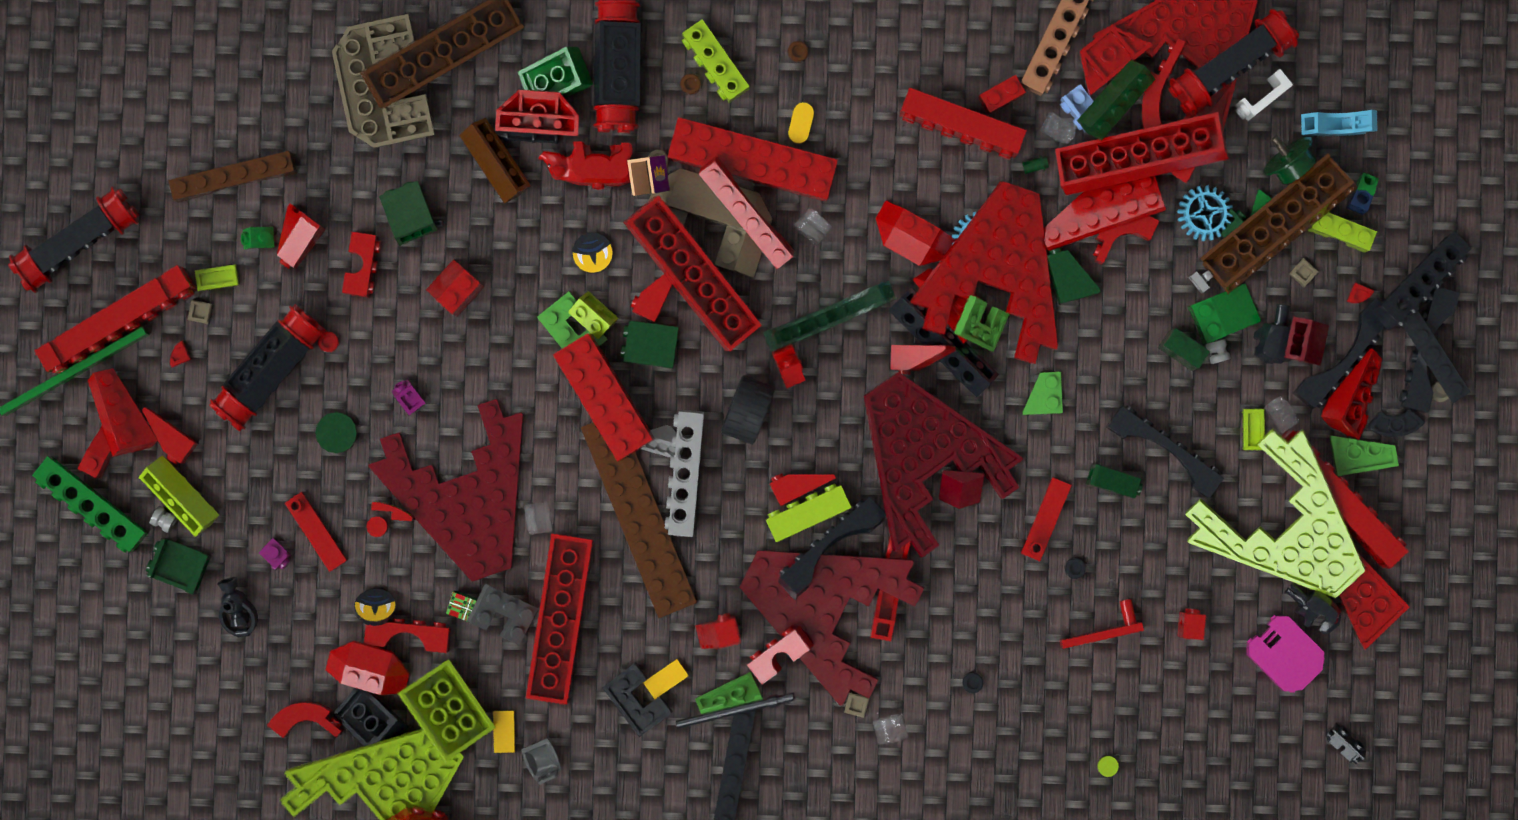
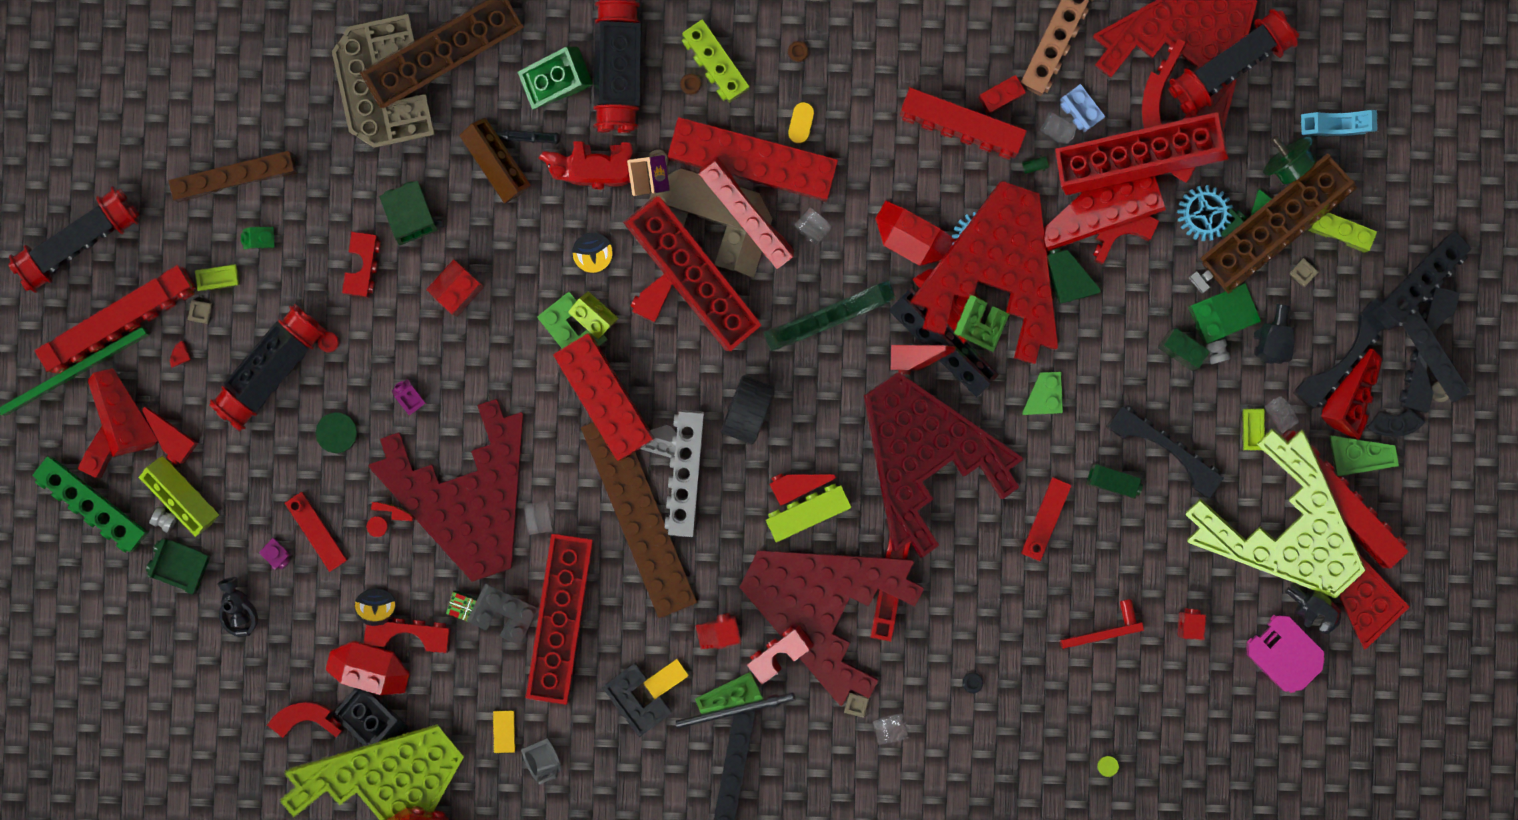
slope [277,204,326,269] -> none
lime slope [398,659,496,763] -> none
red wedge [495,89,579,136] -> none
dark green brick [621,320,679,369] -> none
red arch [772,344,806,388] -> none
black arch [778,497,886,600] -> none
dark red slope [939,470,984,509] -> none
black tile [1064,558,1086,579] -> none
dark green brick [1077,60,1155,140] -> none
red wing [1079,25,1153,96] -> none
white panel [1235,69,1293,121] -> none
dark red brick [1285,317,1329,366] -> none
black hinge [1325,723,1366,764] -> none
leg [1346,172,1379,215] -> none
red tile [1346,283,1374,304] -> none

